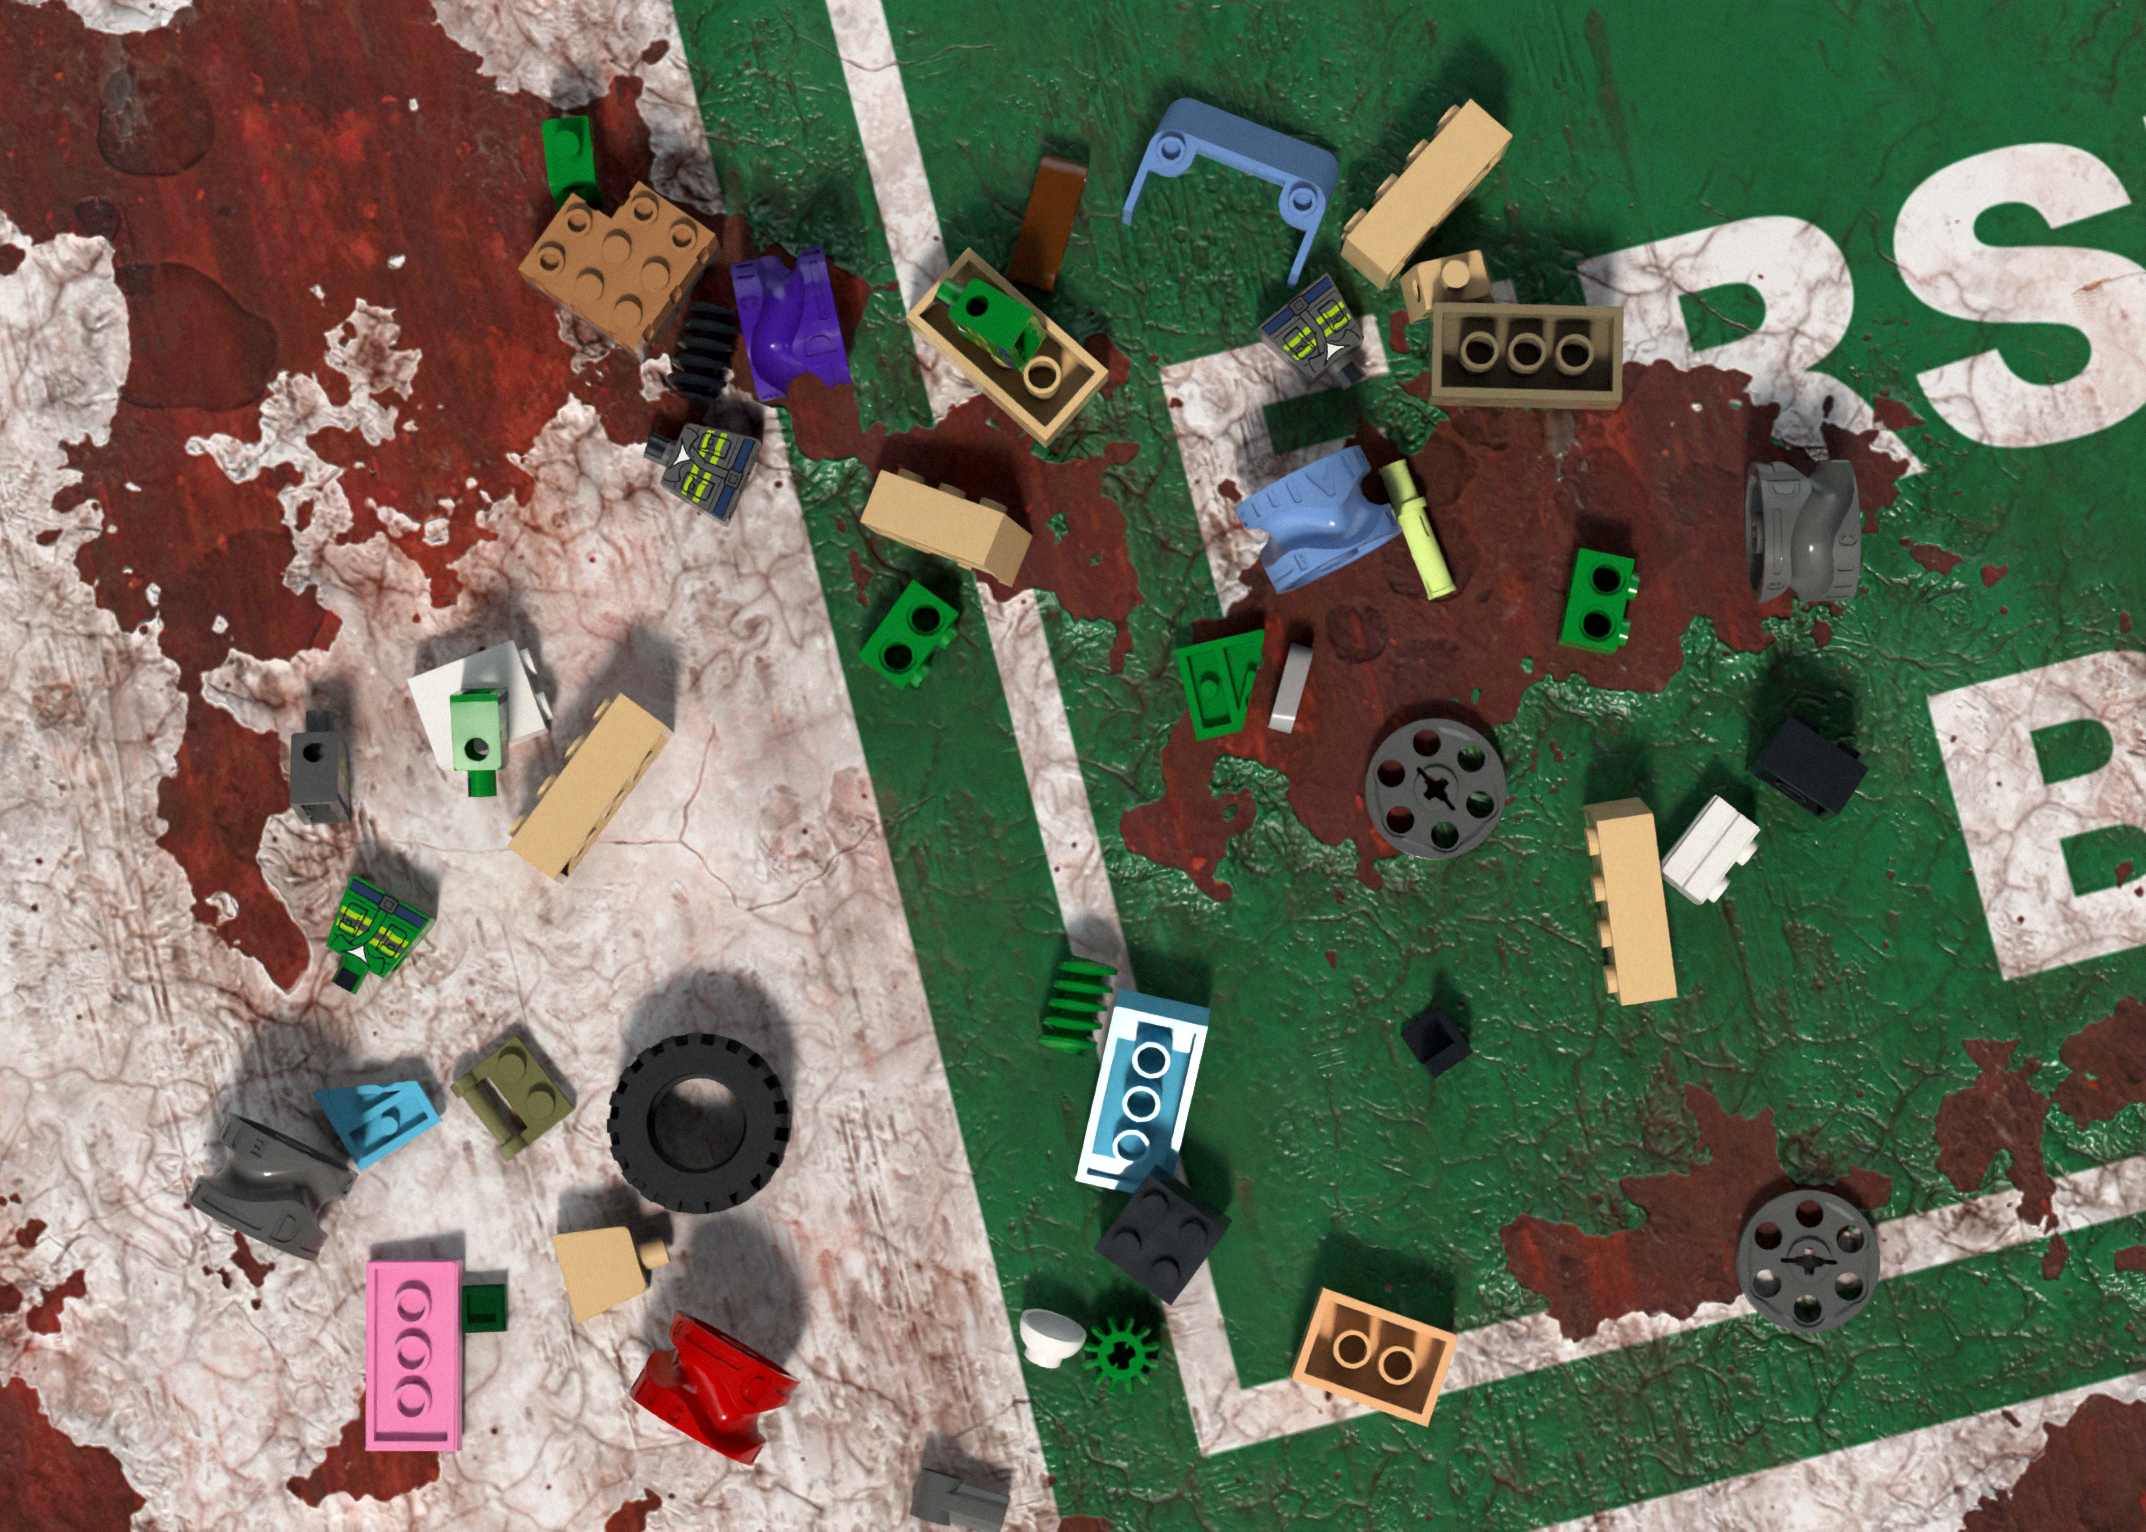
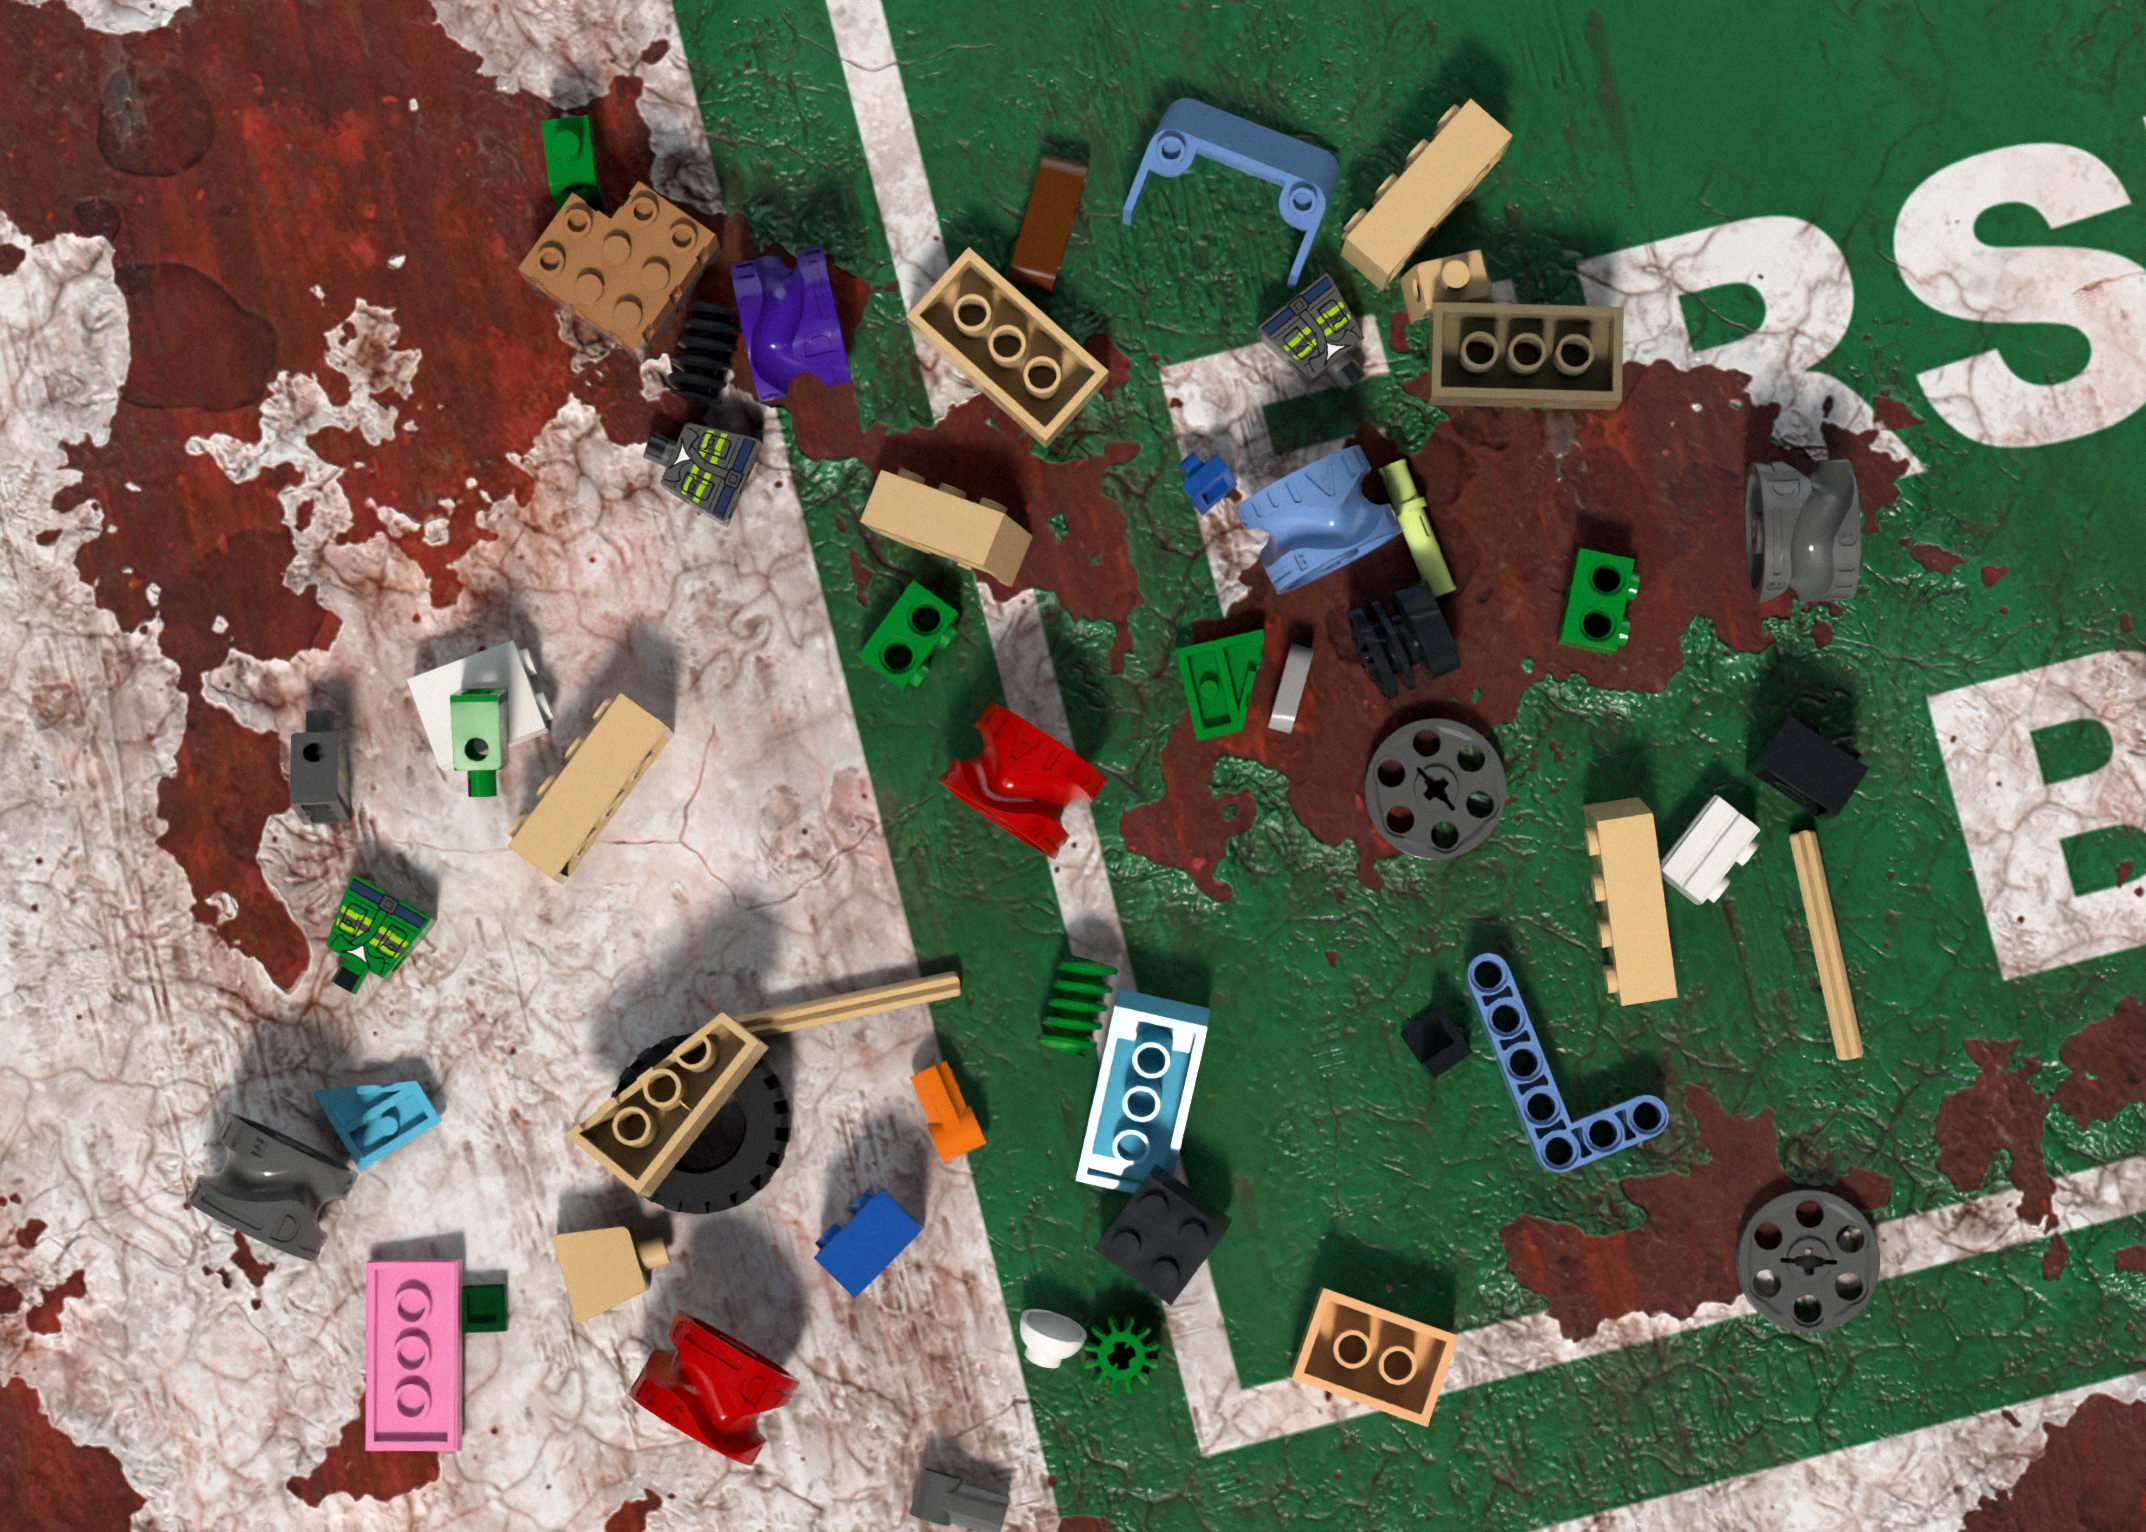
olive plate [449,1035,576,1162] -> none
green torso [934,277,1047,374] -> none
none -> tan wedge [565,1012,769,1198]
none -> tan axle [733,971,961,1038]
none -> blue brick [814,1188,924,1298]
none -> orange piece [910,1061,987,1163]
none -> red piece [937,701,1108,859]
none -> blue tile [1179,452,1237,516]
none -> black wheel [1347,579,1461,701]
none -> medium blue beam [1463,953,1669,1173]
none -> tan axle [1789,829,1864,1061]

